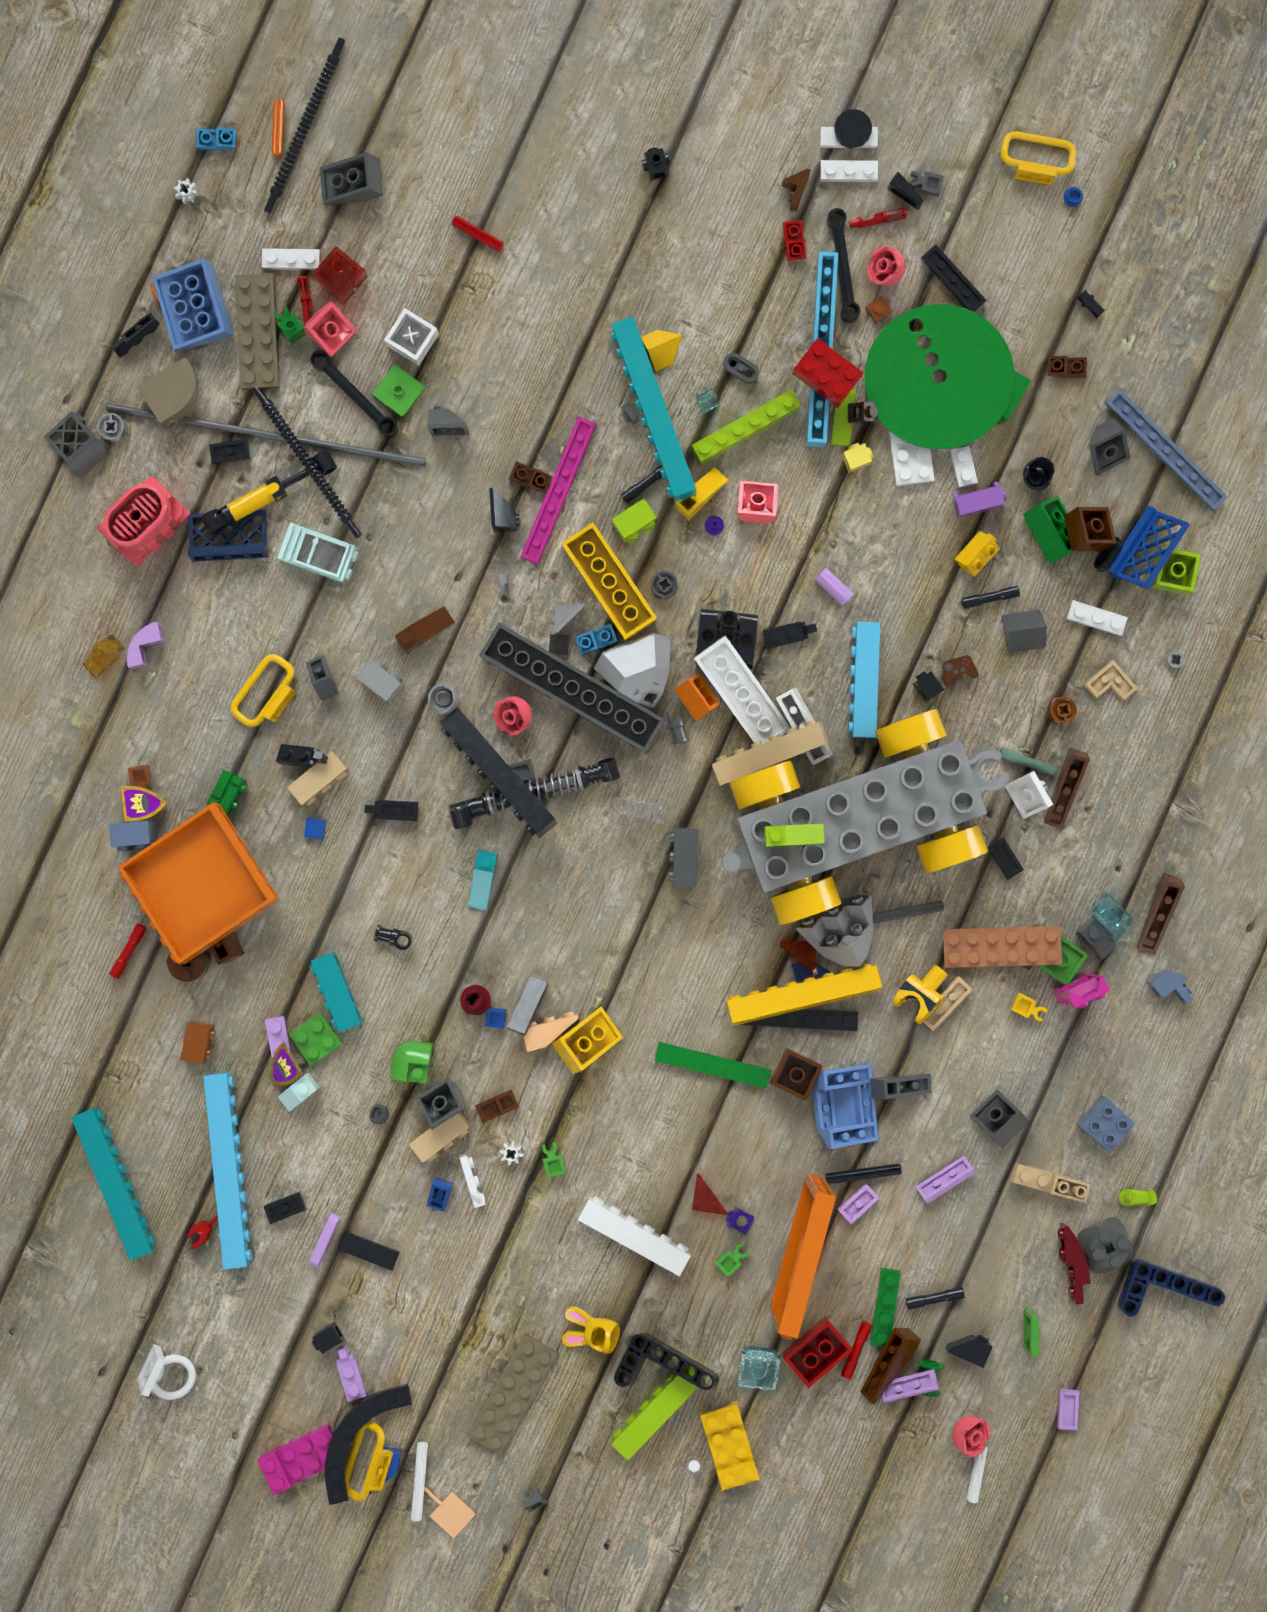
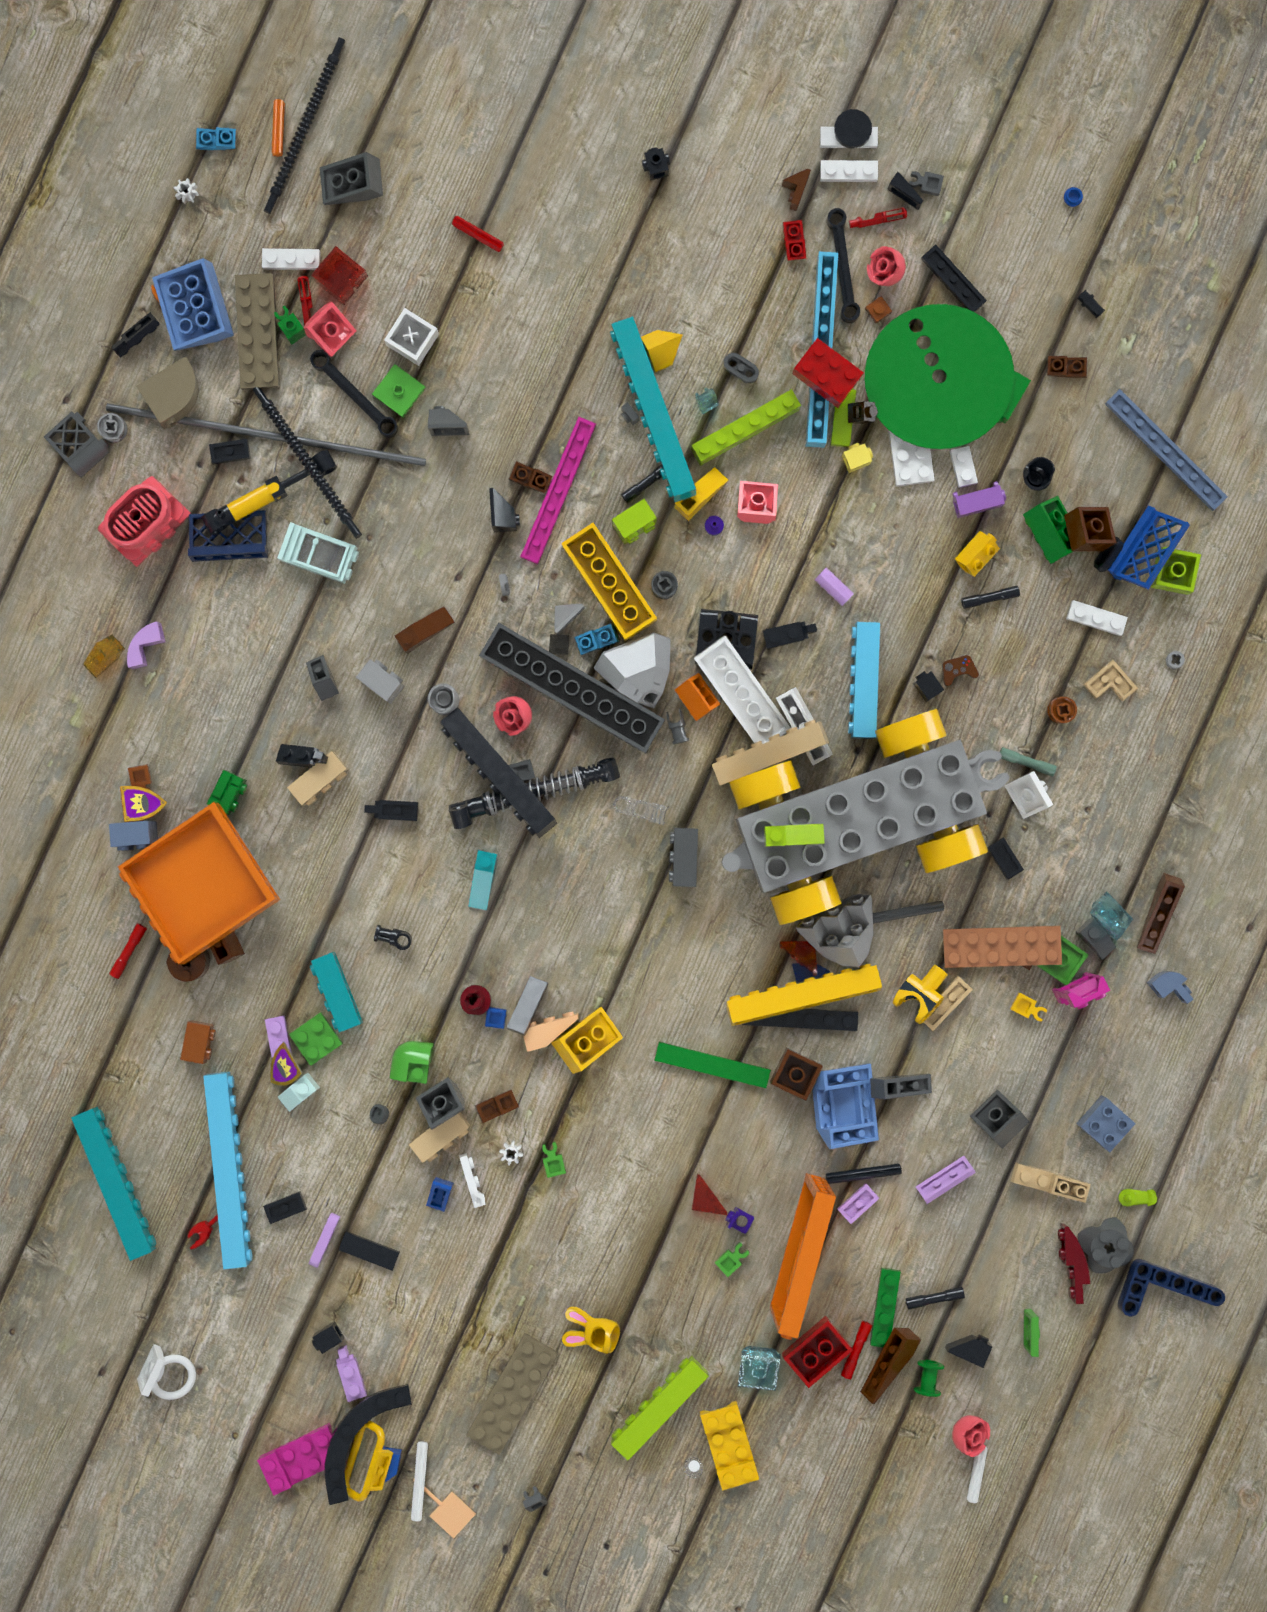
yellow bar [230,654,297,727] -> none
blue tile [304,818,326,839] -> none
white brick [578,1196,691,1276] -> none
black beam [614,1333,719,1390] -> none
lavender tile [882,1369,939,1403] -> none
yellow bar [1000,131,1077,185] -> none
dark grey slope [1001,609,1047,653] -> none
reddish brown slope [1044,747,1090,829] -> none
lavender tile [1057,1389,1080,1430] -> none
dark grey slope [1089,418,1130,475] -> none

